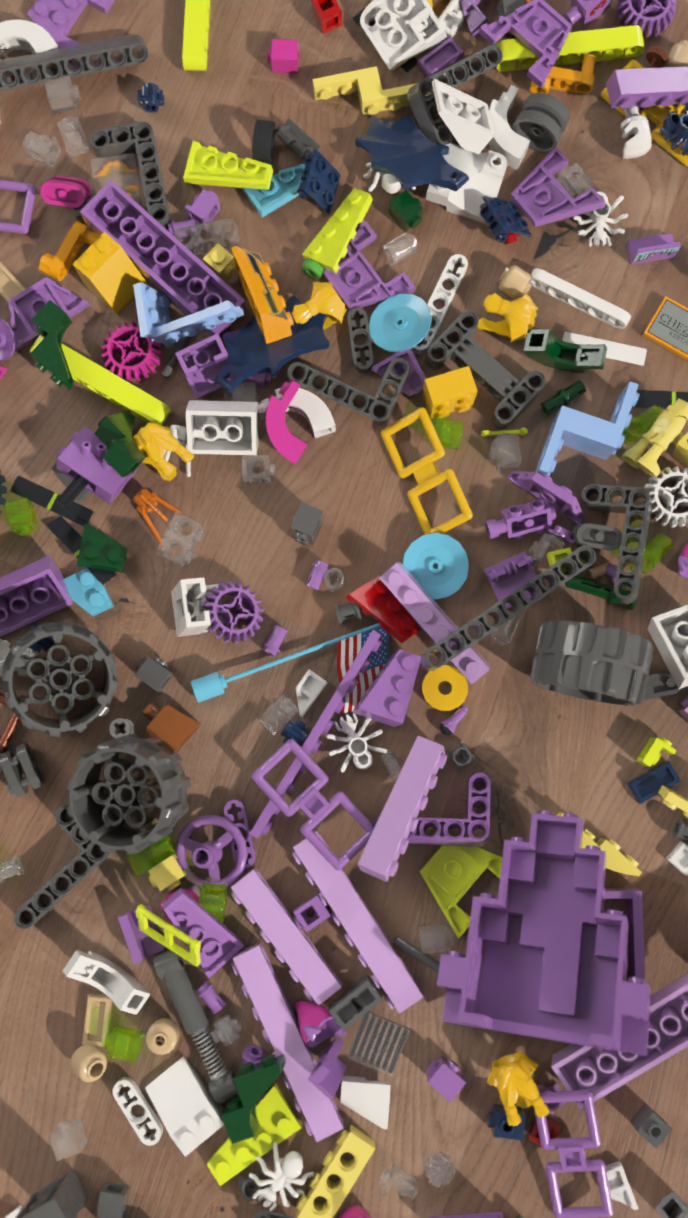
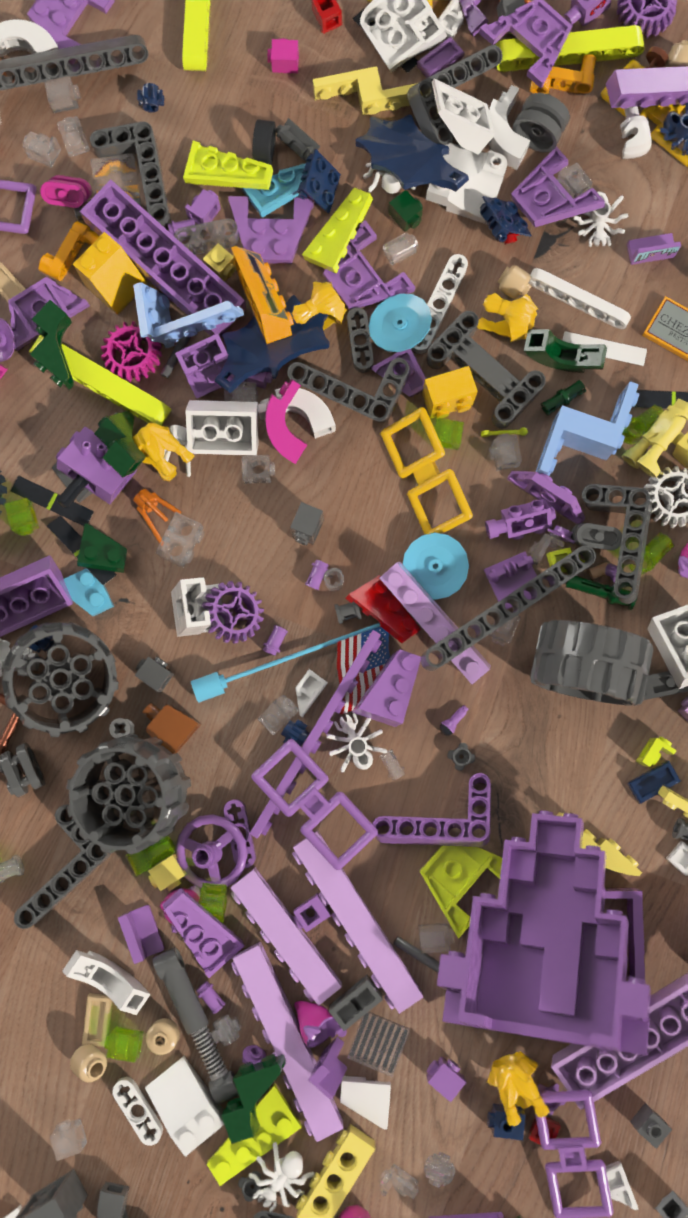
neon yellow window [136,904,201,967] -> none
bright green tile [301,259,324,279] -> none
lavender brick [358,736,447,882] -> none
yellow tile [422,665,468,711] -> none
none -> medium lavender wing [229,196,314,264]

